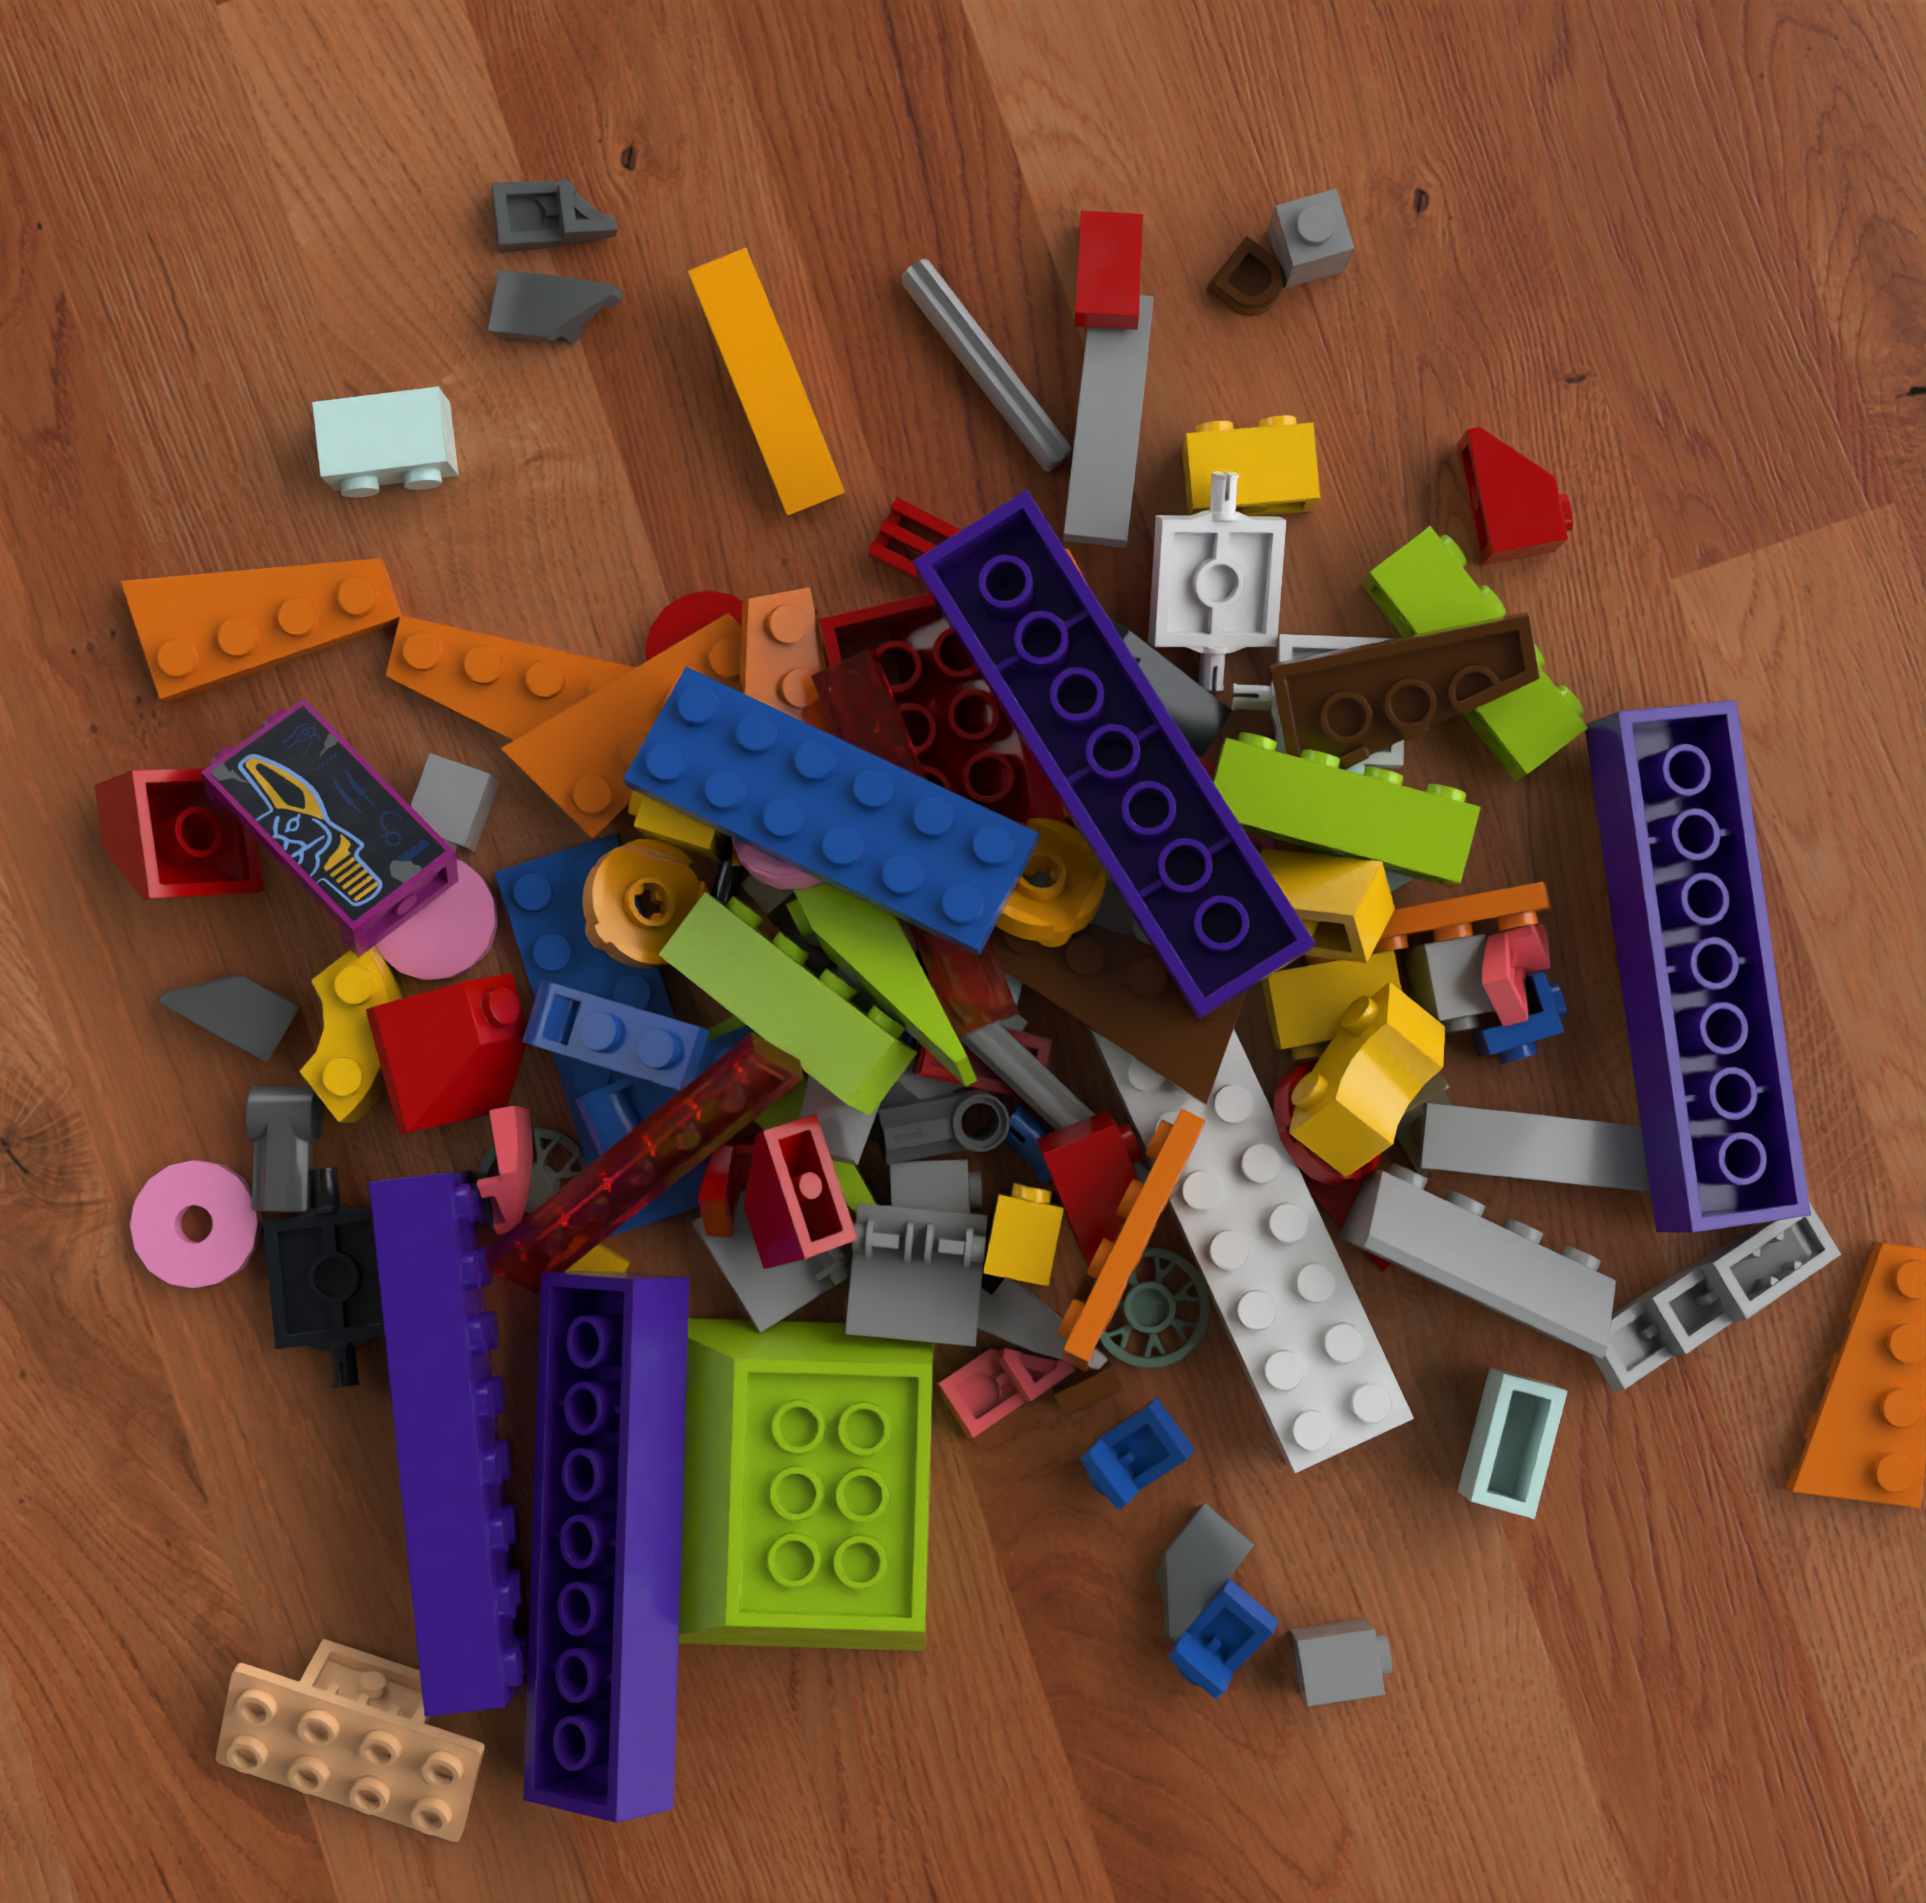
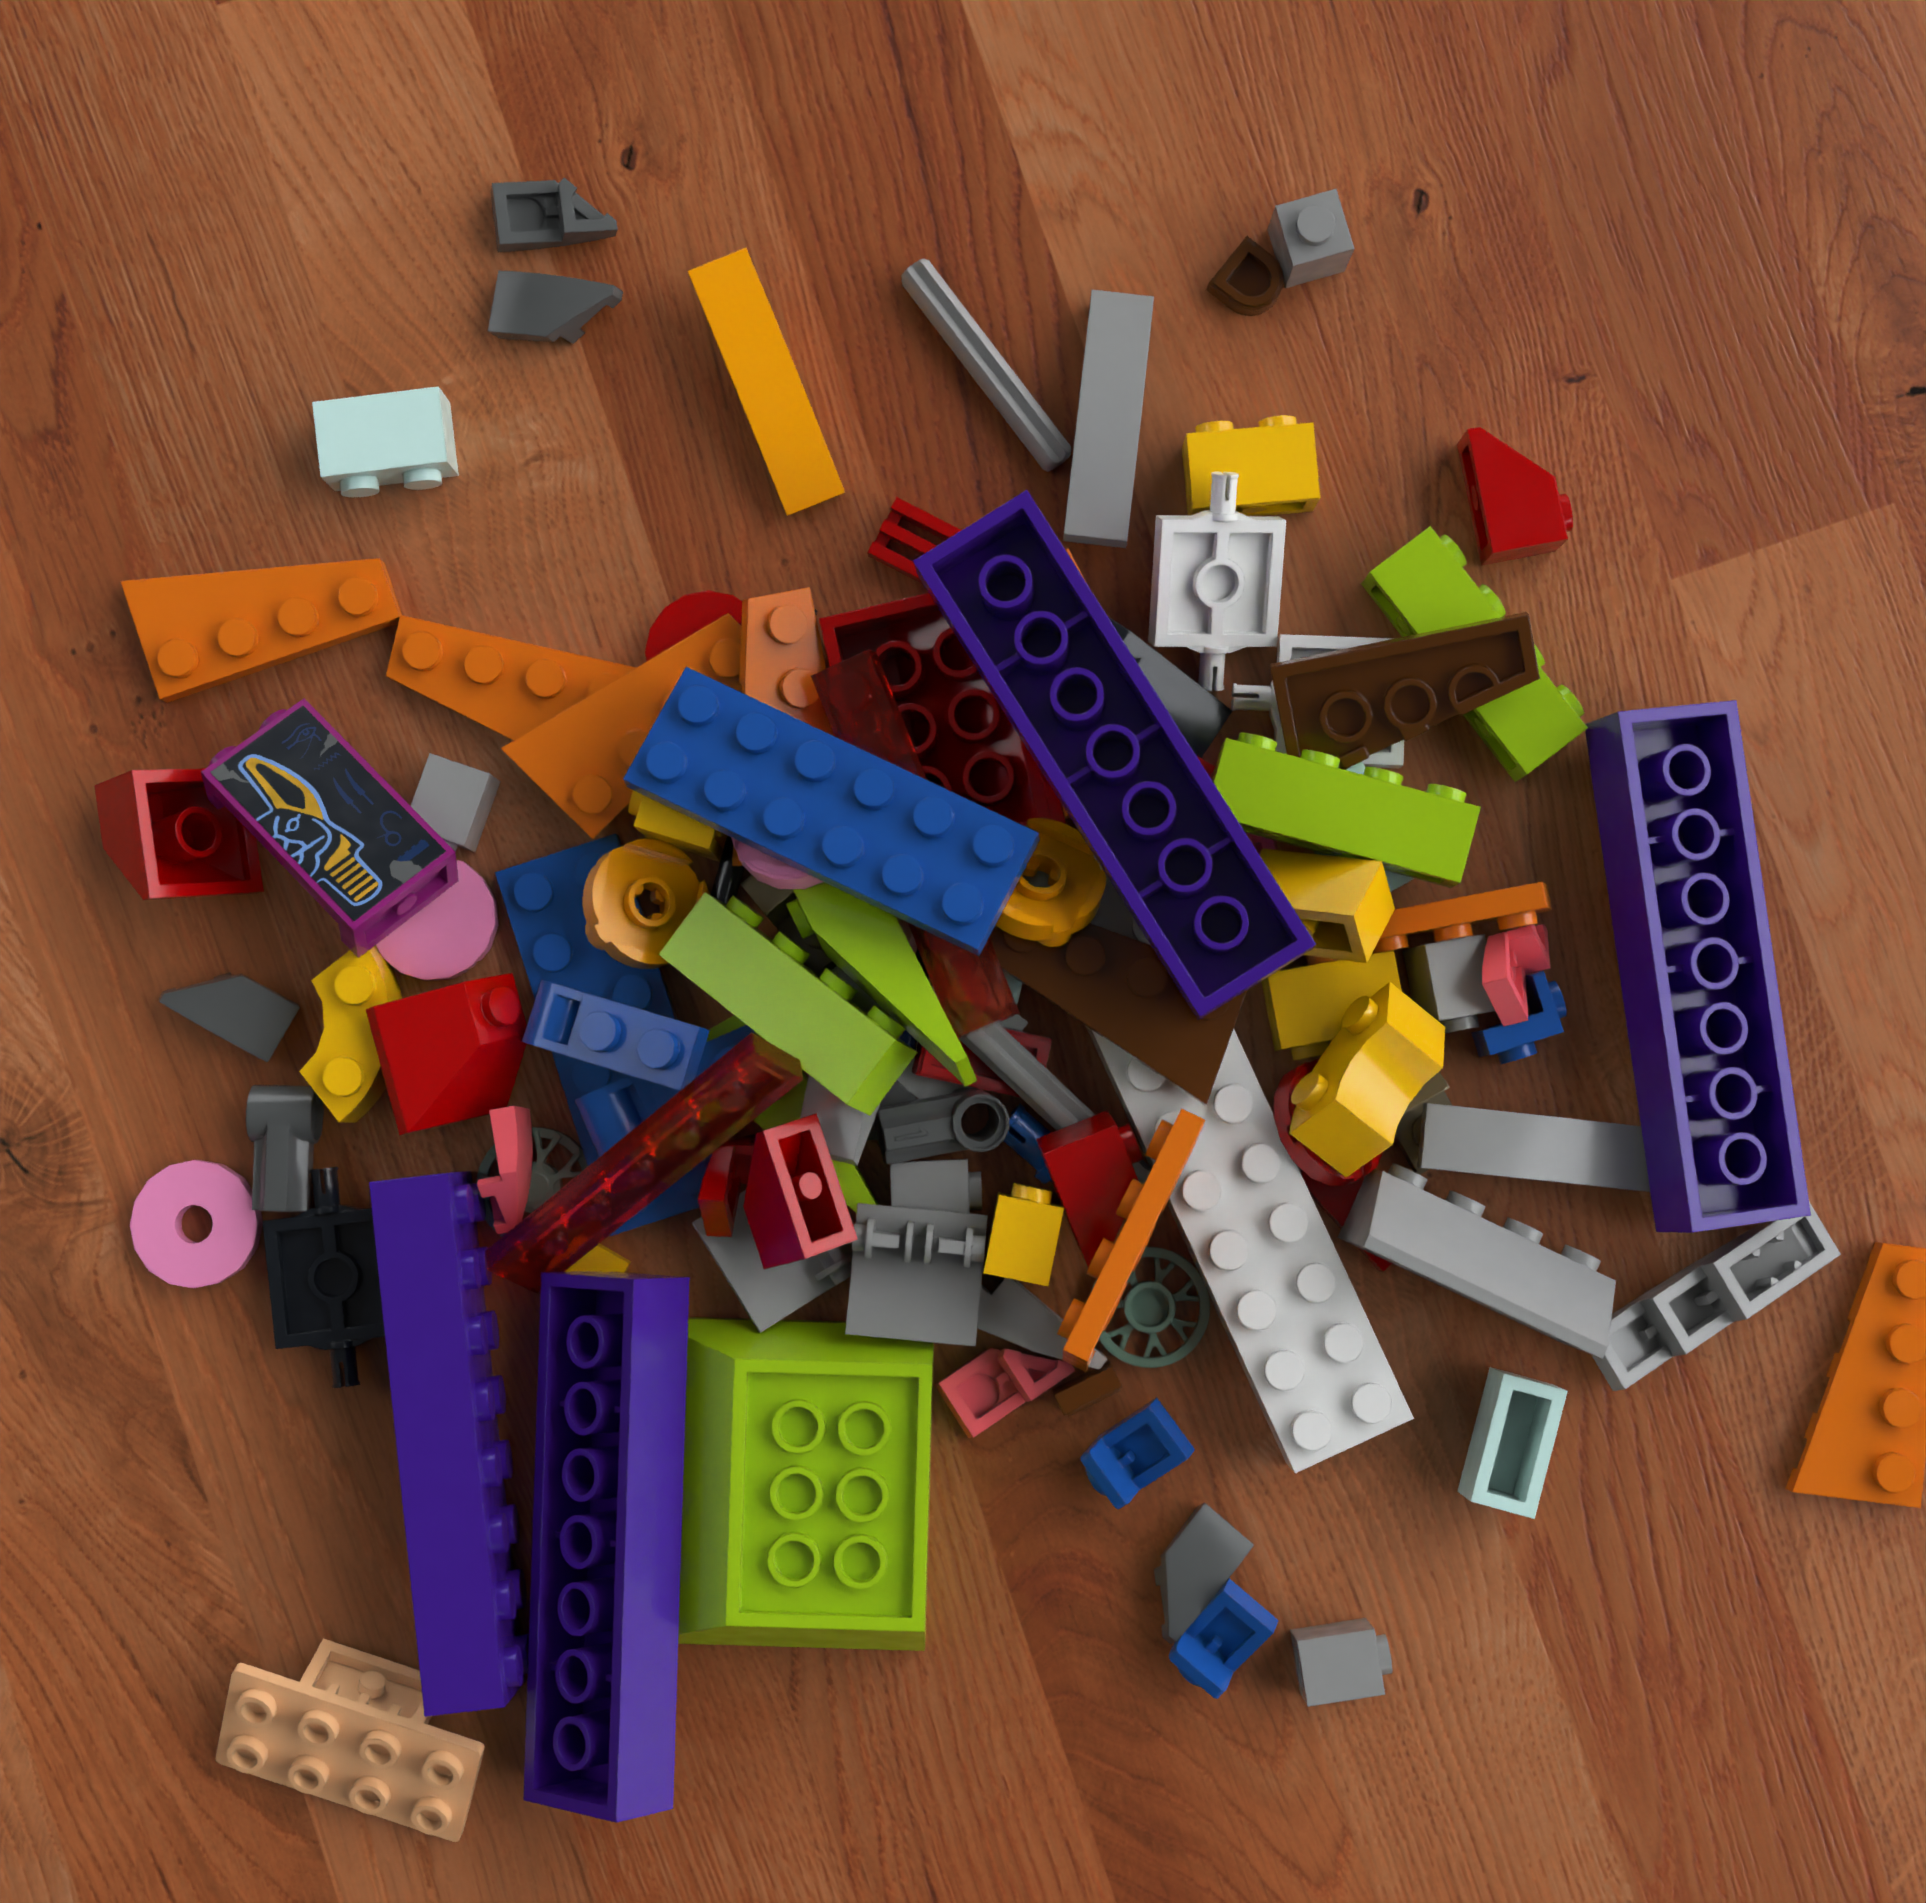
red tile [1074,210,1143,330] -> none

